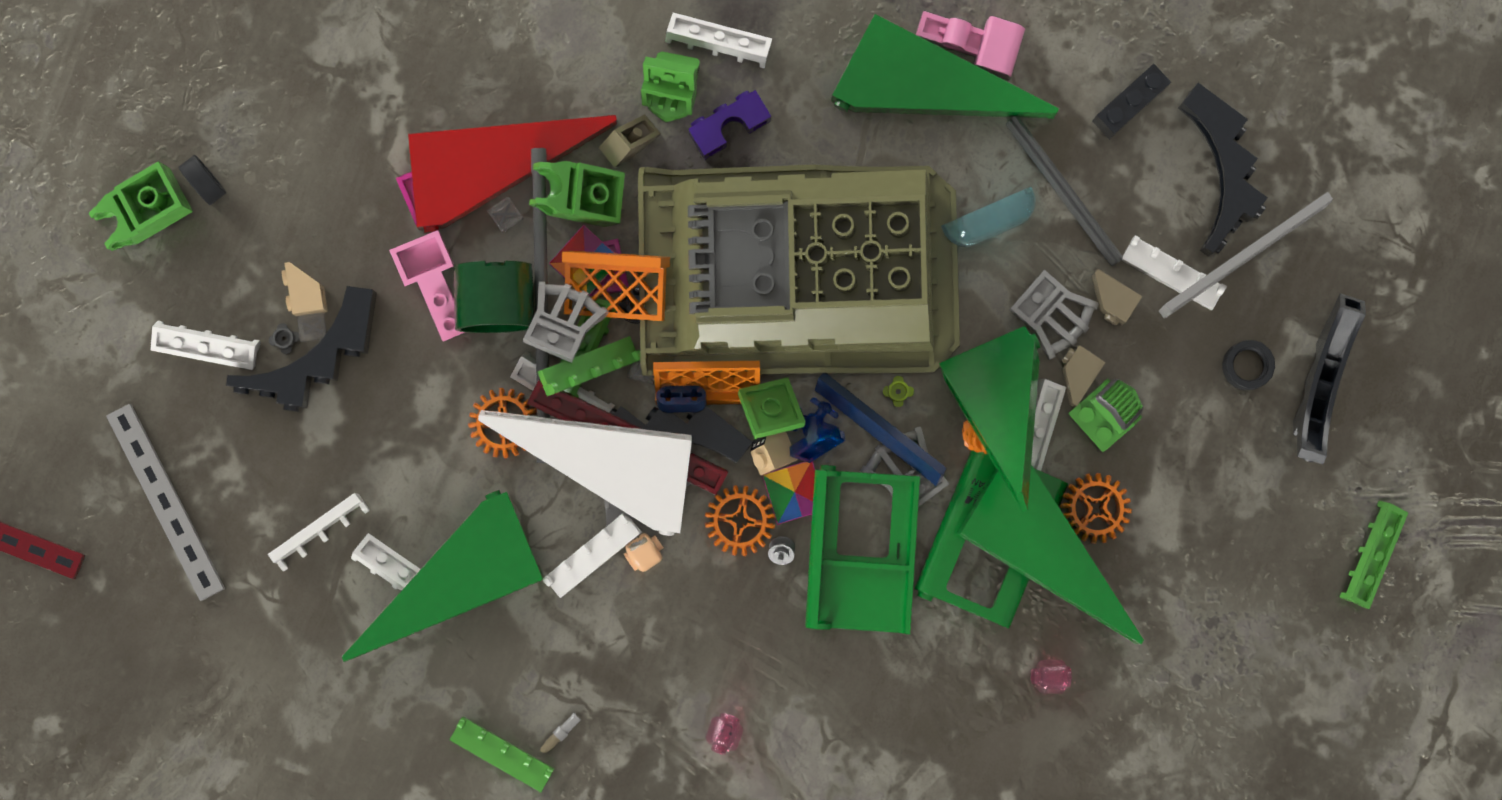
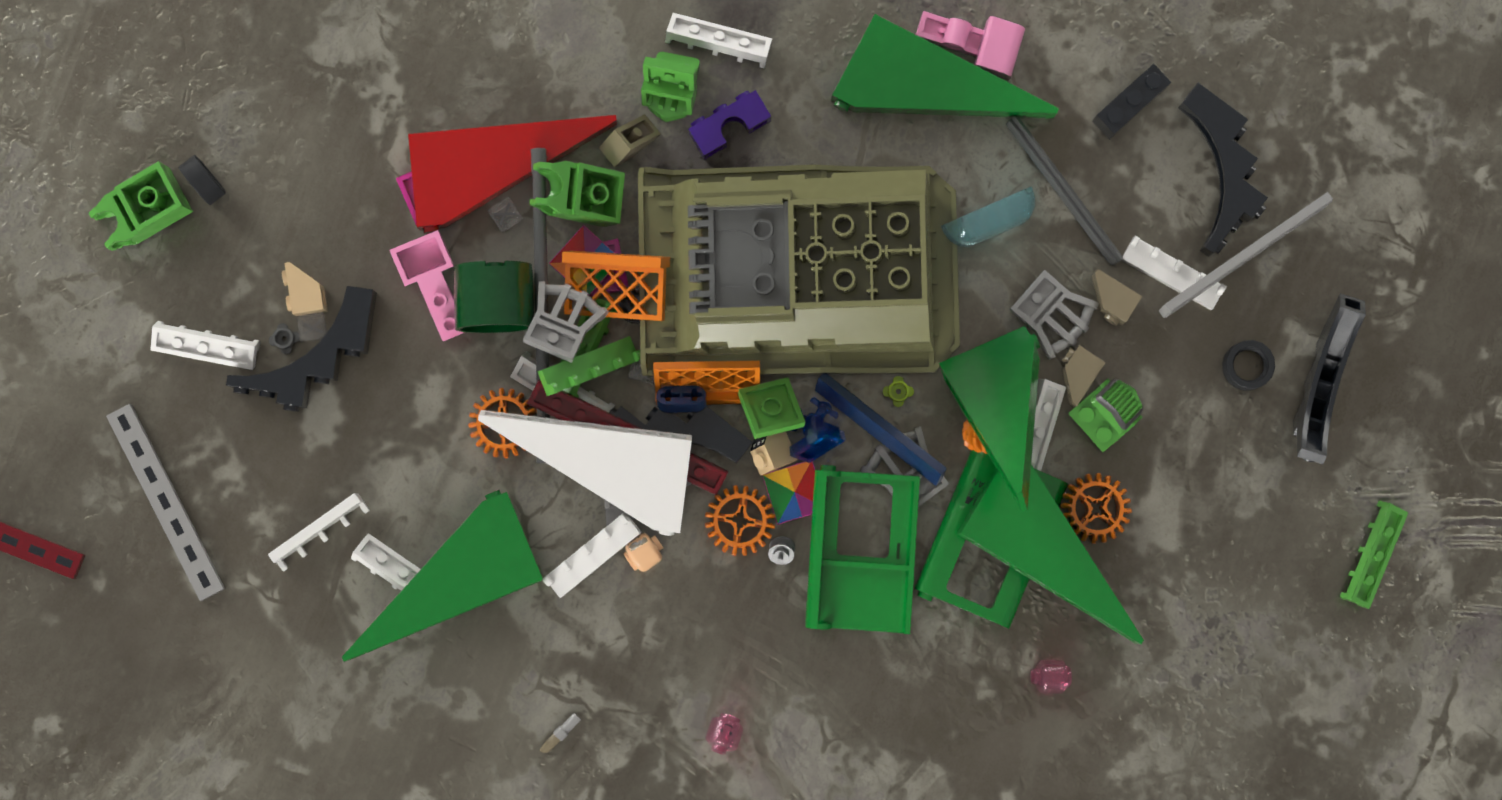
bright green hinge [450,717,555,792] -> none

